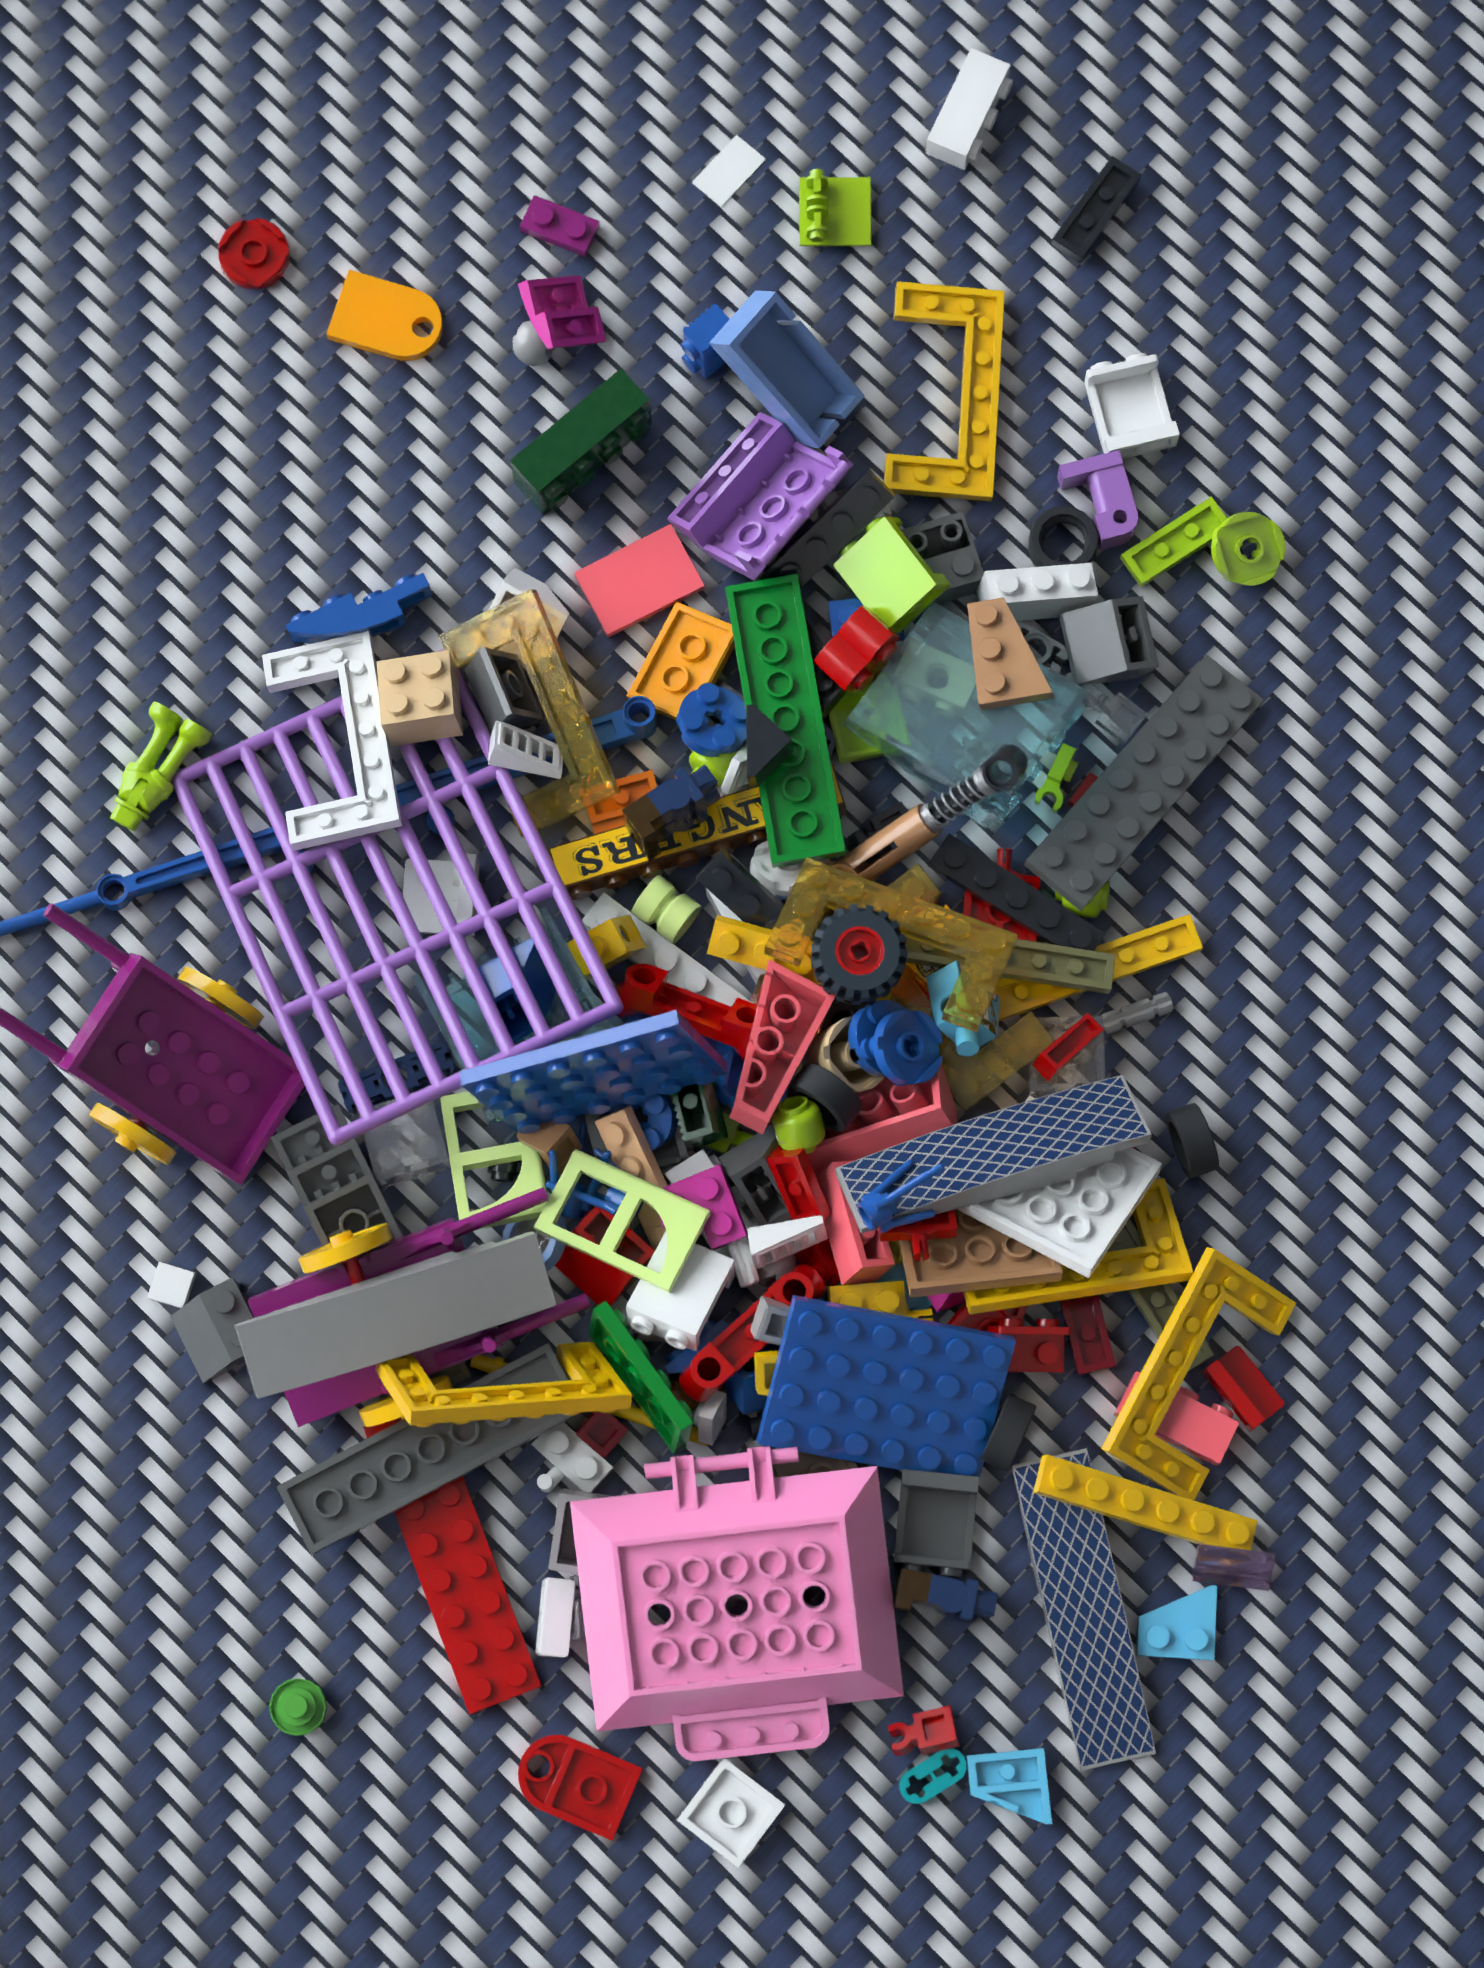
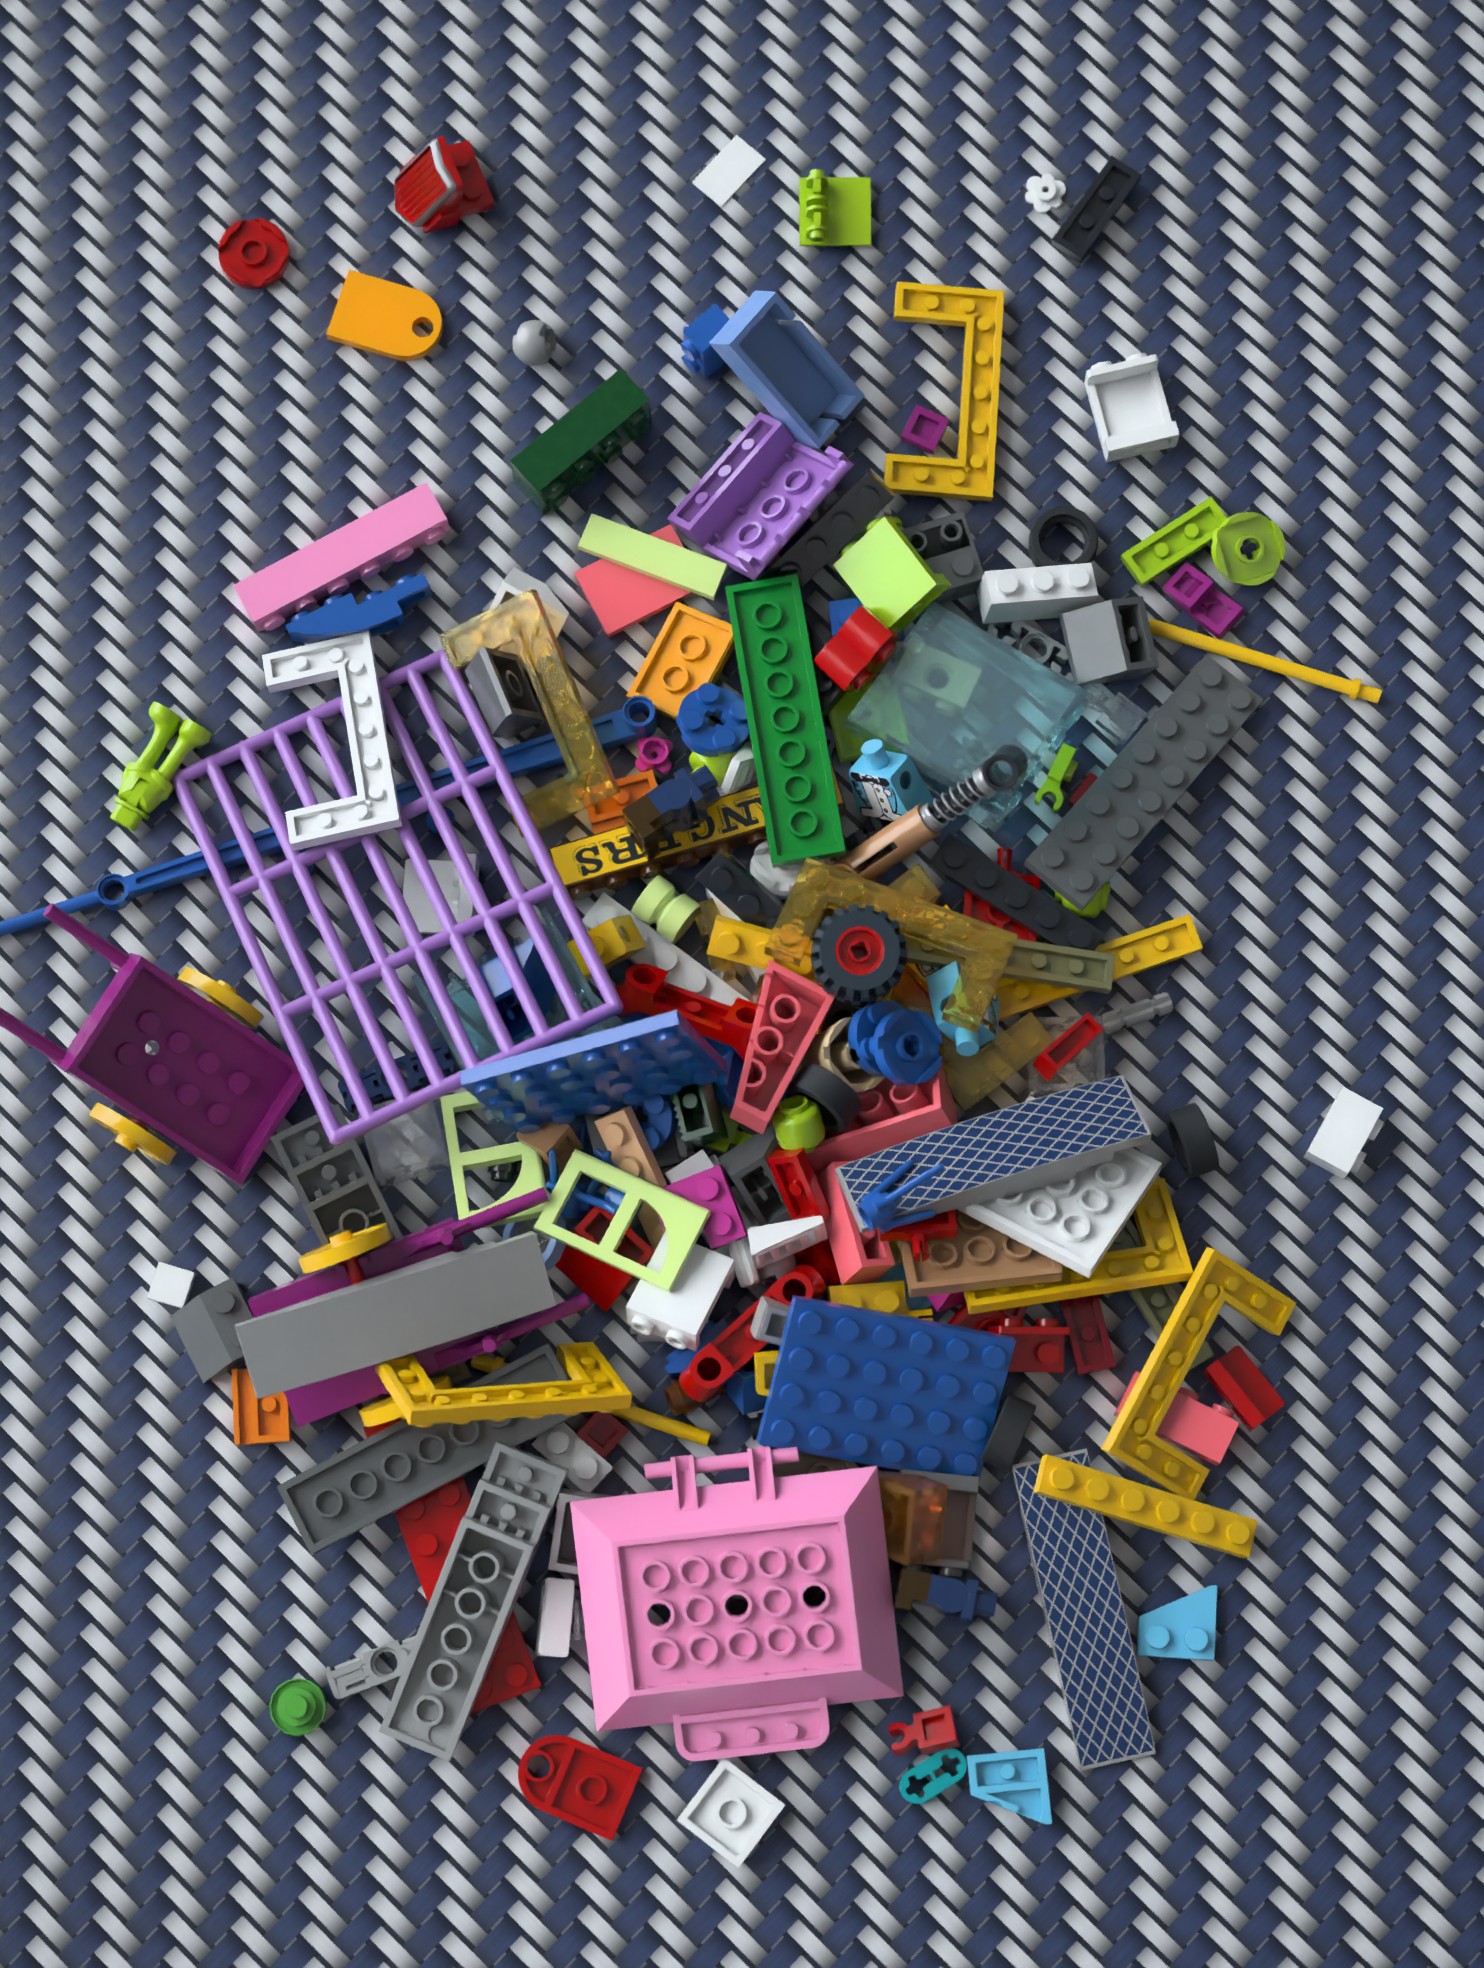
tan brick [377,650,463,747] -> none
white slope [488,721,564,779] -> none
dark pink slope [518,275,606,349] -> none
magenta plate [520,195,600,257] -> none
green plate [588,1301,693,1455] -> none
white plate [694,1391,726,1445] -> none
black slope [746,705,794,788] -> none
white brick [926,48,1013,170] -> none
medium nougat wing [967,597,1055,710] -> none
medium lavender piece [1057,450,1138,550] -> none
clear purple tile [1193,1544,1275,1591] -> none
none -> orange plate [231,1368,291,1446]
none -> bright pink brick [233,482,450,632]
none -> light grey piece [325,1635,416,1700]
none -> light grey slope [379,1441,569,1762]
none -> red piece [394,136,494,234]
none -> yellowish green tile [578,513,727,600]
none -> dark pink plate [635,737,673,774]
none -> clear yellow plate [694,898,736,982]
none -> medium azure torso [849,739,933,821]
none -> clear orange slope [878,1471,948,1566]
none -> magenta plate [901,405,949,455]
none -> white plant [1025,173,1066,214]
none -> yellow bar [1149,618,1382,704]
none -> magenta slope [1162,562,1244,640]
none -> white brick [1304,1087,1384,1179]

